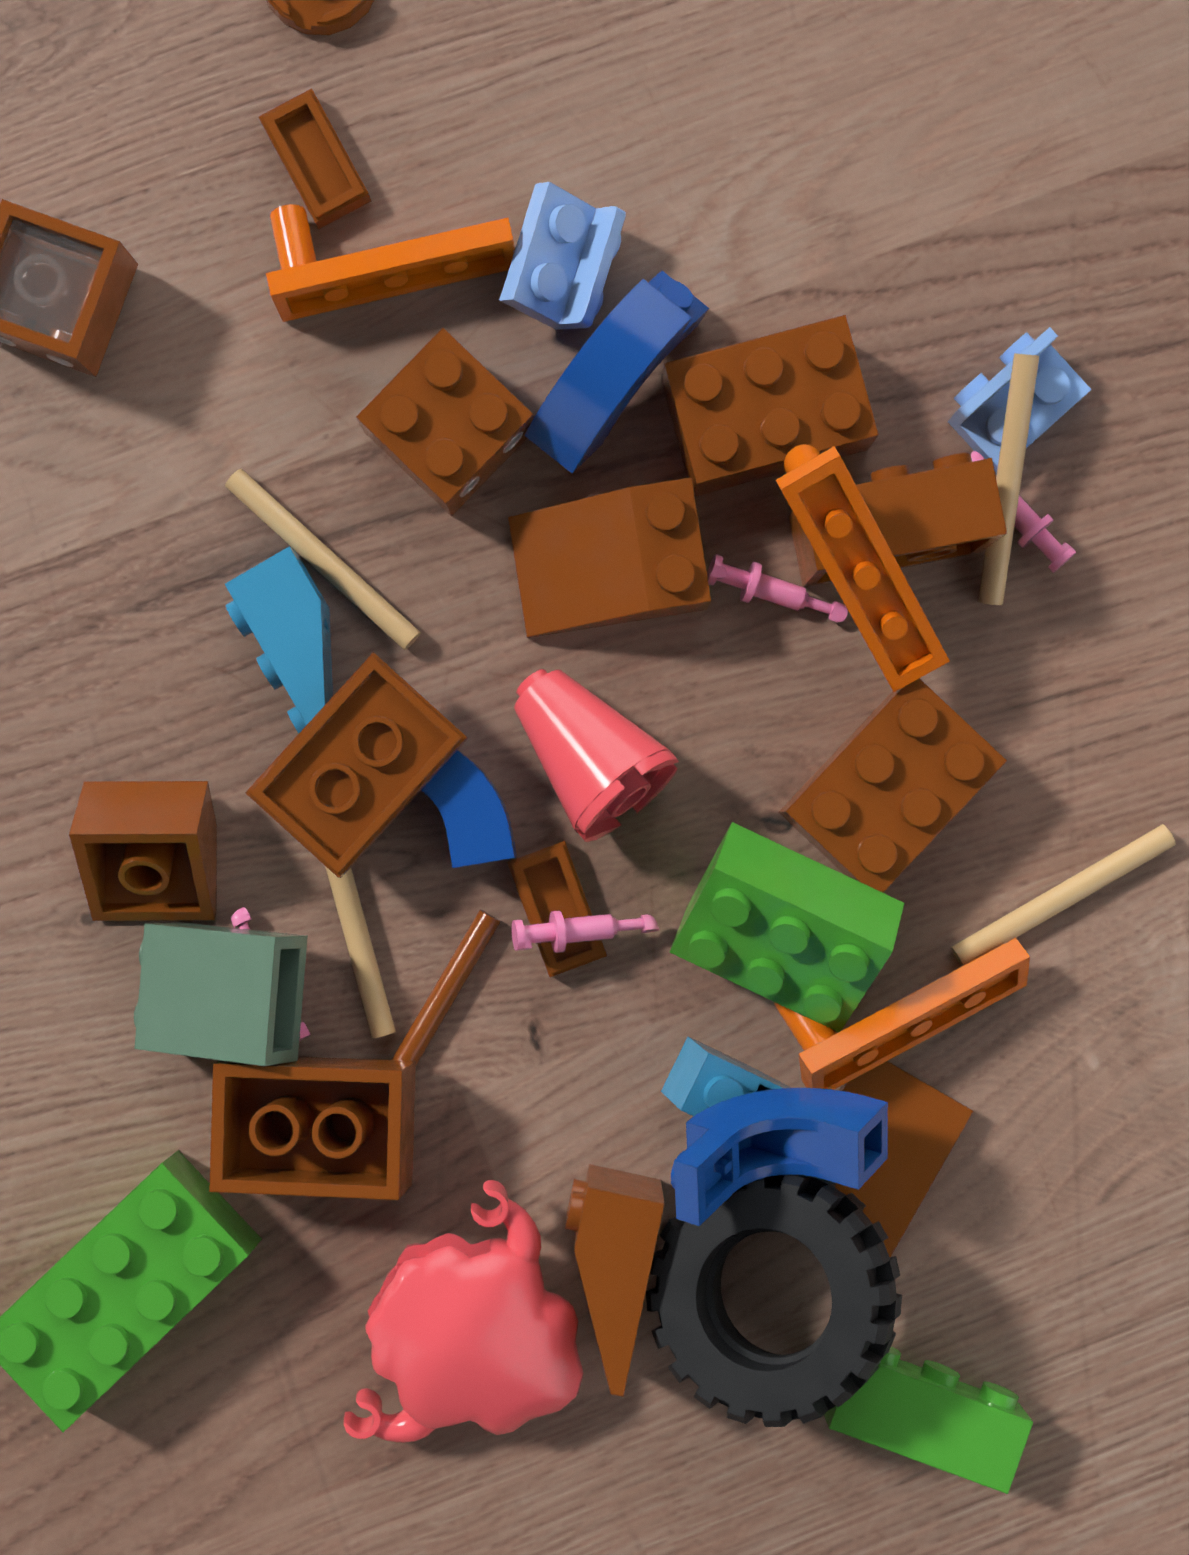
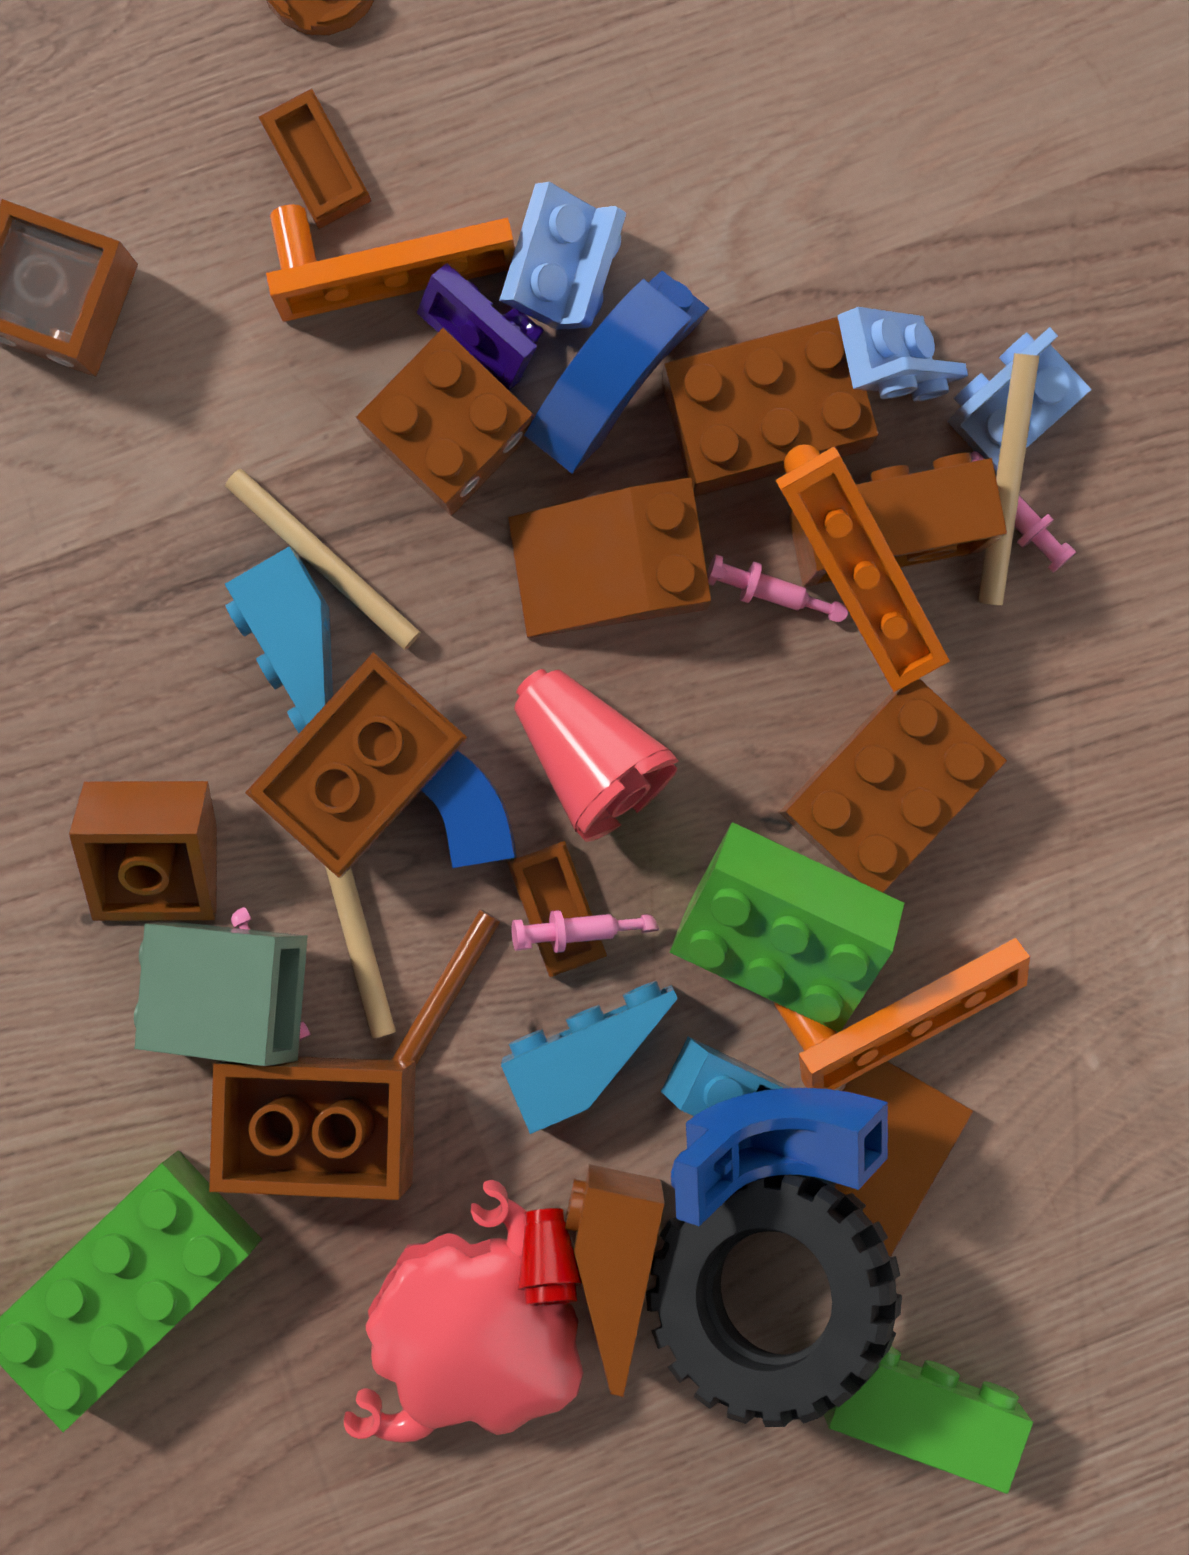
tan bar [951,824,1176,966] -> none
none -> dark purple hinge [416,263,544,390]
none -> dark azure slope [501,981,678,1134]
none -> red cone [518,1208,582,1306]
none -> light blue bracket [837,307,968,401]

